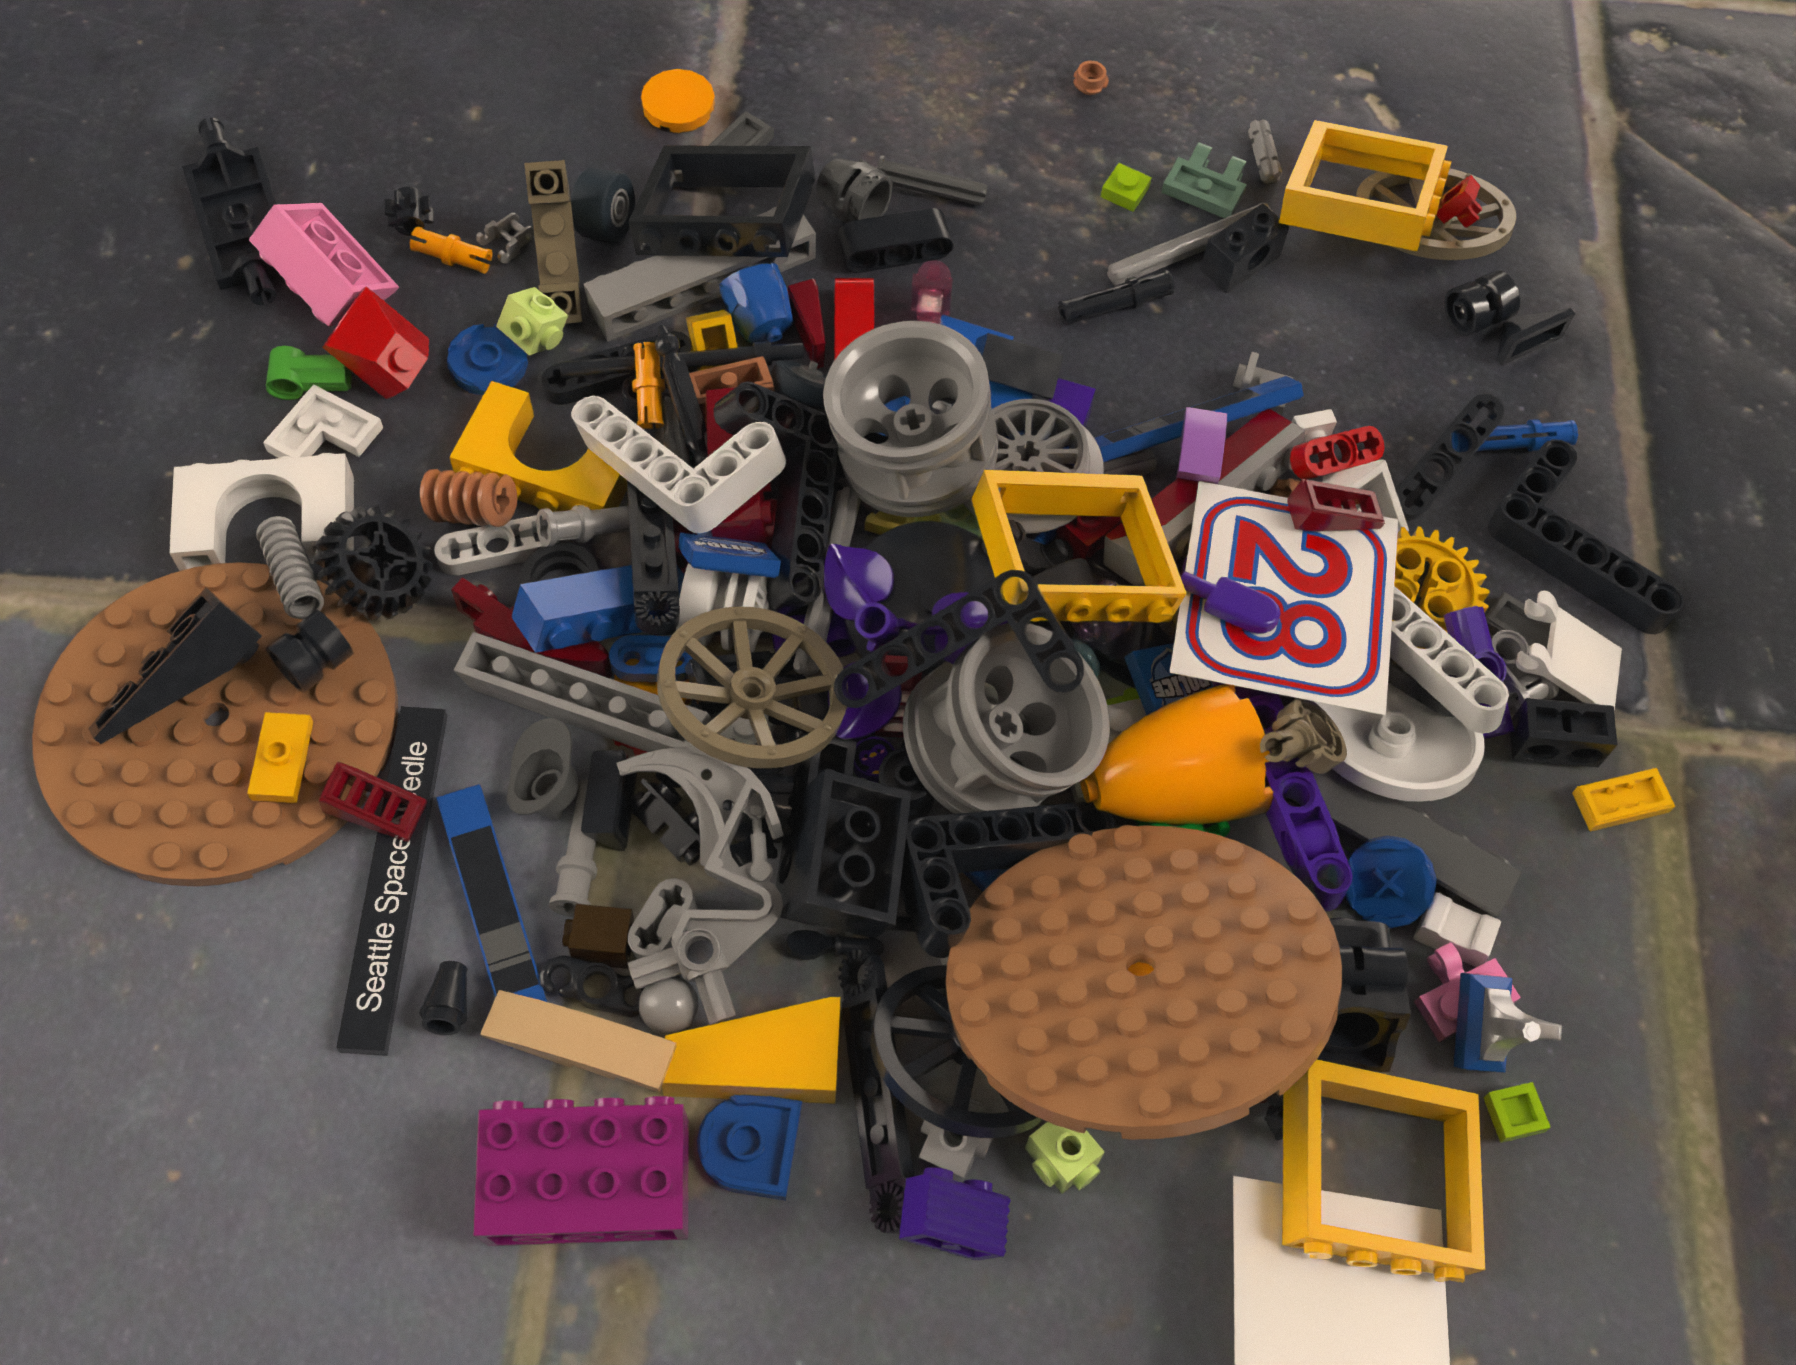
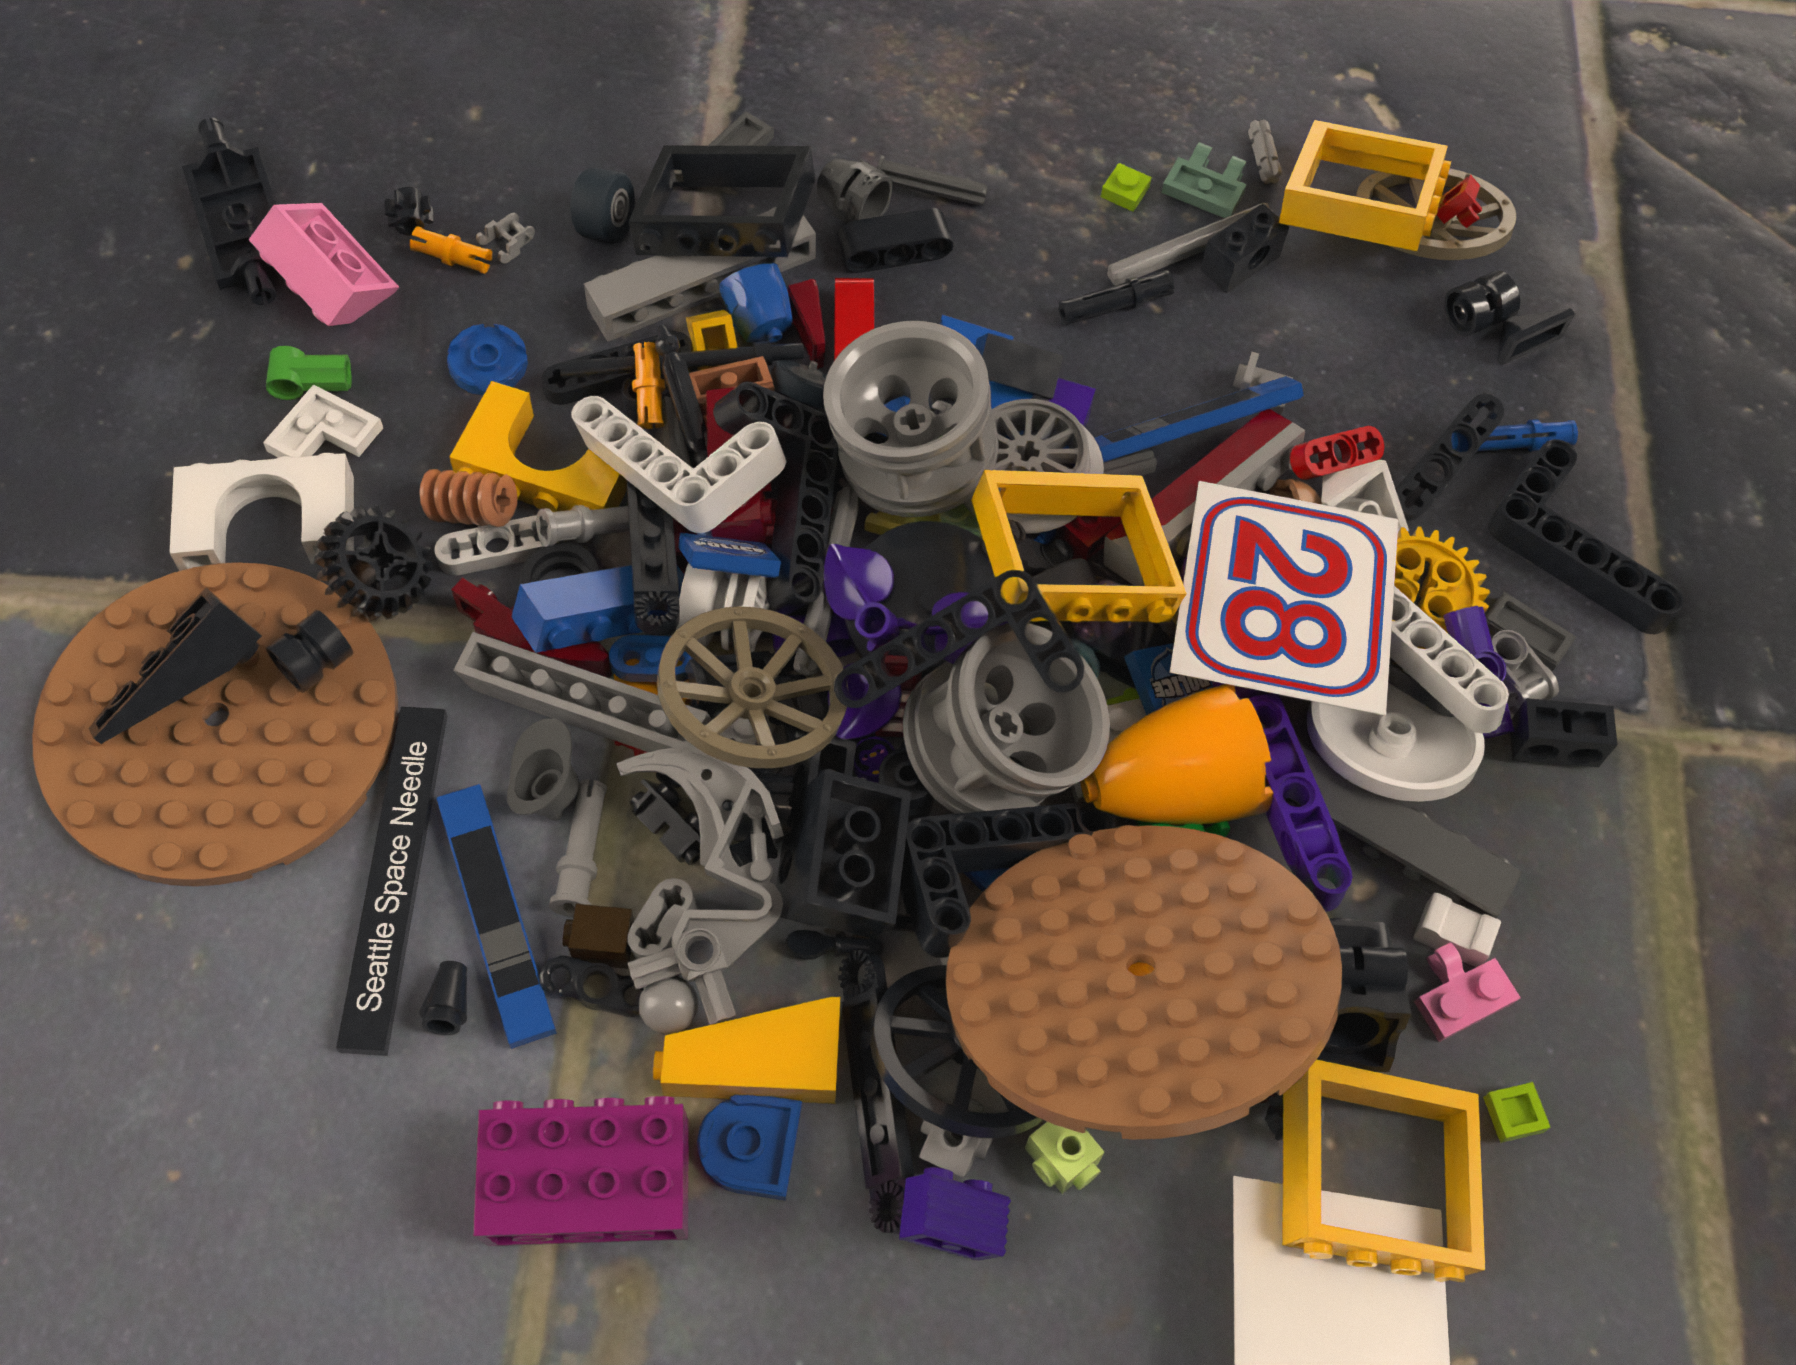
yellow plate [247,712,313,803] -> none
light grey piece [256,516,324,619] -> none
dark red slope [319,762,427,843] -> none
red slope [322,286,429,399] -> none
tan slope [480,990,677,1092] -> none
yellowish green brick [496,287,568,356] -> none
dark tan slope [524,160,583,323] -> none
black slope [581,750,637,851] -> none
light orange tile [641,69,715,133] -> none
clear pink hips [911,260,953,324] -> none
nougat plate [1073,61,1109,95] -> none
medium lavender slope [1176,407,1227,484] -> none
dark purple piece [1181,571,1281,634] -> none
dark tan pin [1260,698,1347,774] -> none
dark red slope [1287,479,1385,531] -> none
white plate [1292,409,1337,443] -> none
blue tile [1345,835,1437,928] -> none
piece [1453,973,1562,1073] -> none
white flag [1516,591,1622,711] -> none
yellow plate [1572,768,1675,832] -> none

